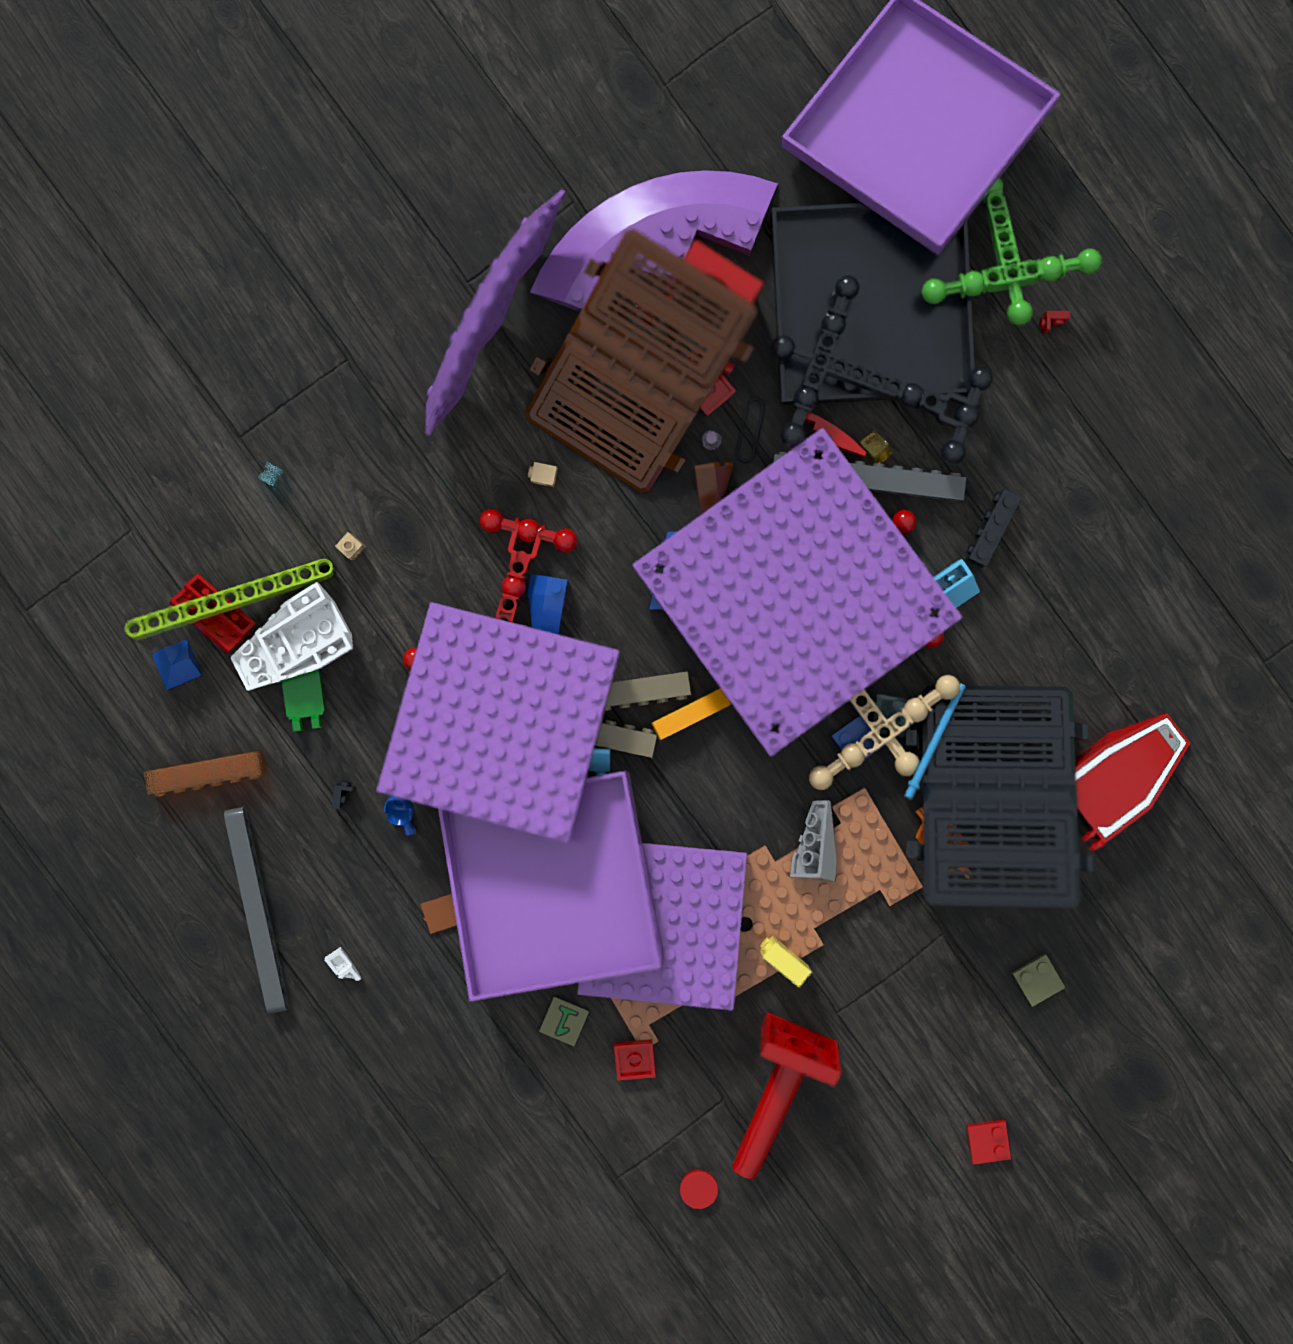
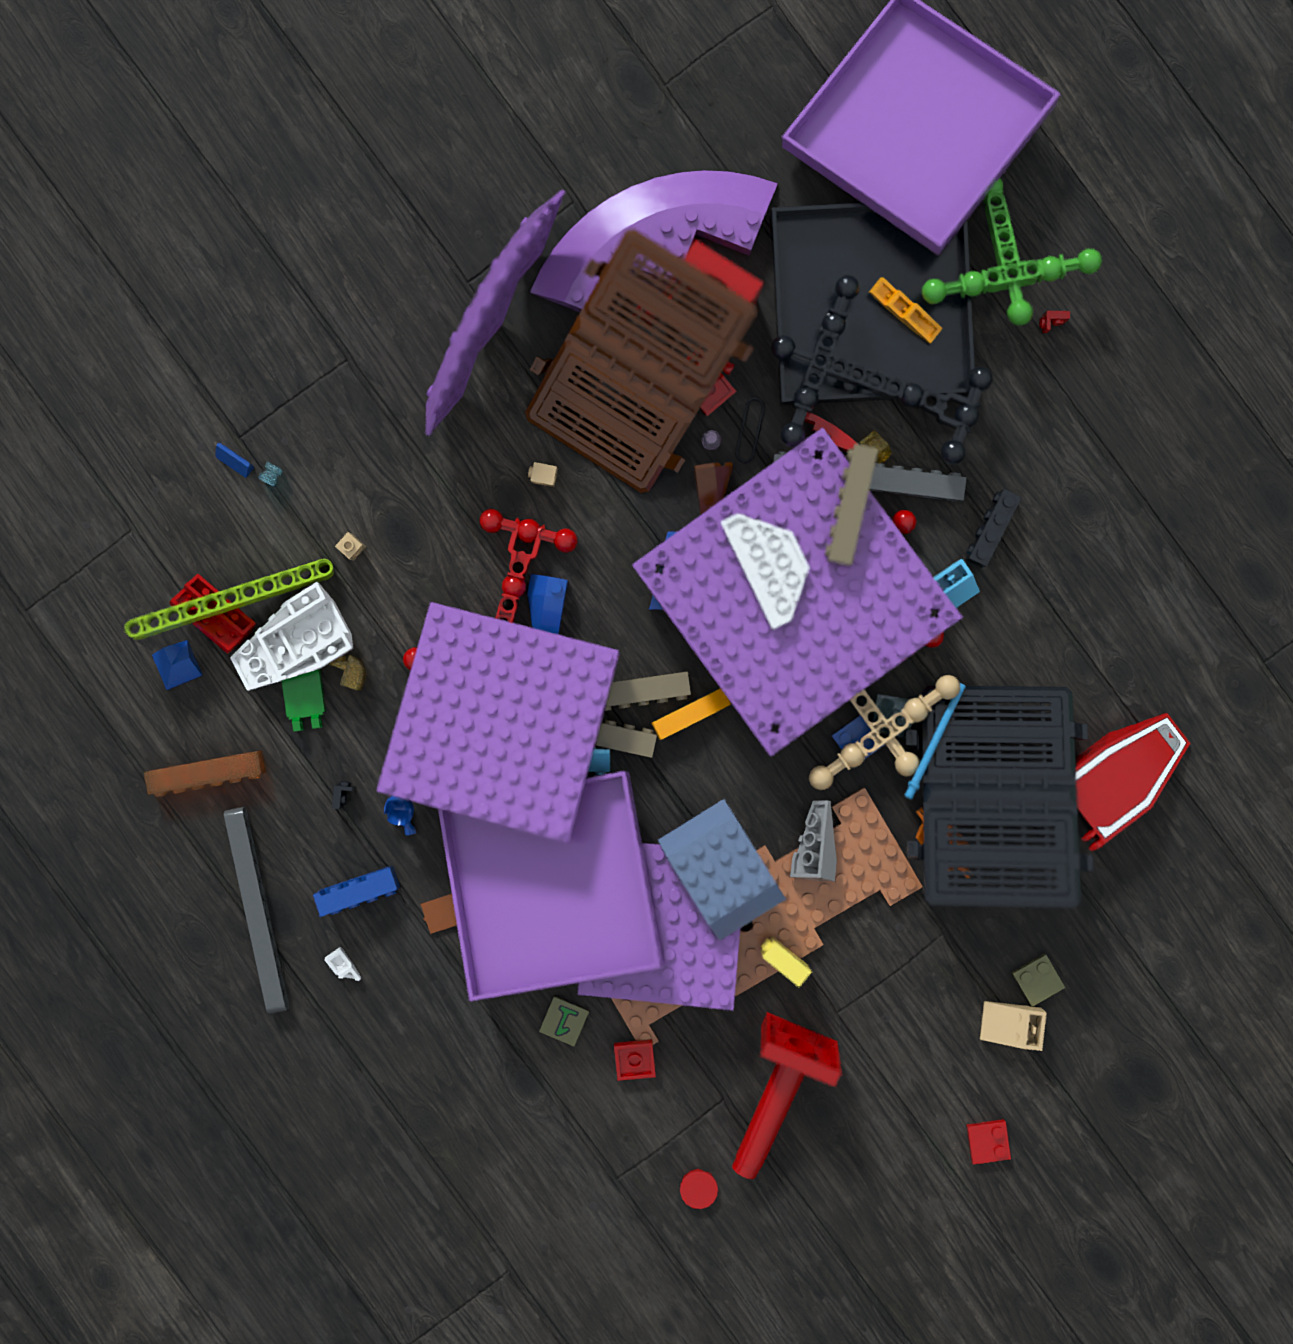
none -> blue slope [215,443,254,478]
none -> blue wedge [313,865,400,917]
none -> clear yellow brick [328,655,366,691]
none -> sand blue slope [658,799,786,940]
none -> white plate [721,514,809,629]
none -> dark tan brick [824,444,878,567]
none -> light orange slope [868,277,943,344]
none -> tan slope [980,1001,1046,1051]

